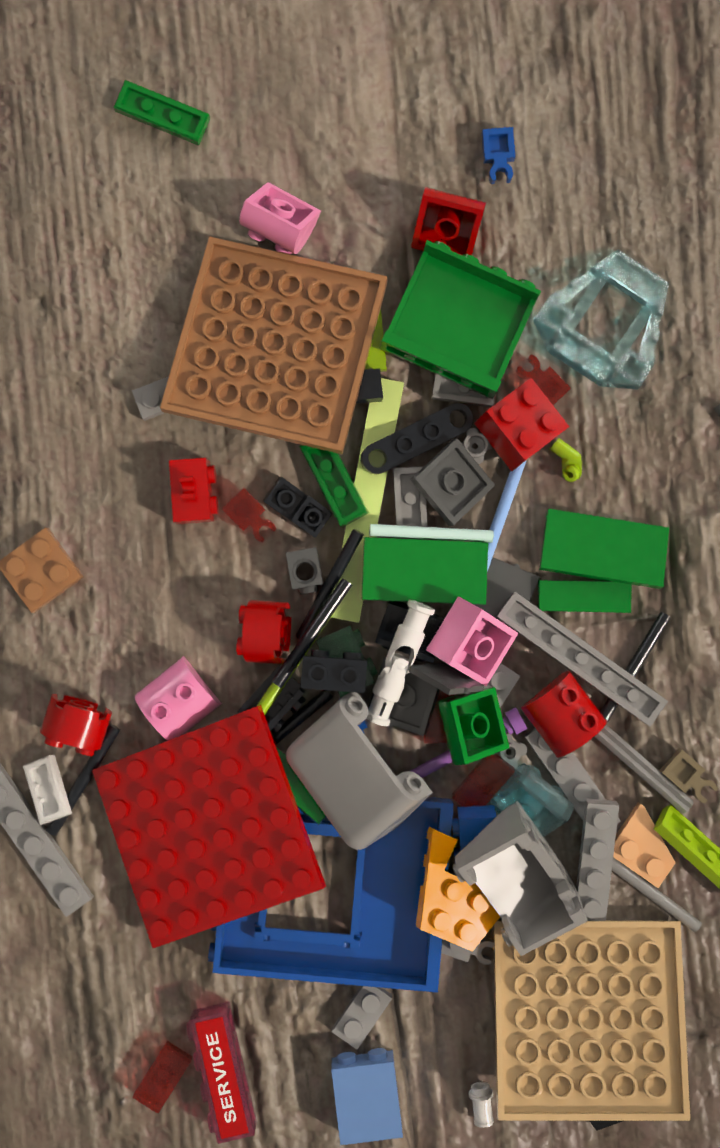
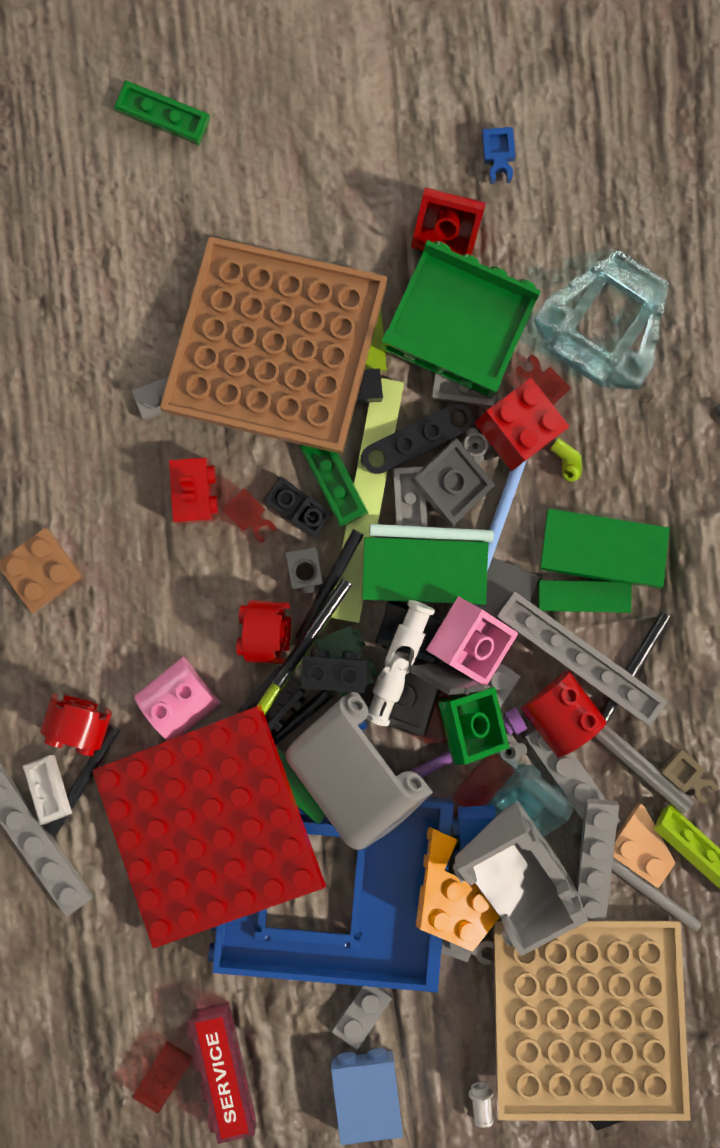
bright pink brick [239,182,321,255] -> none

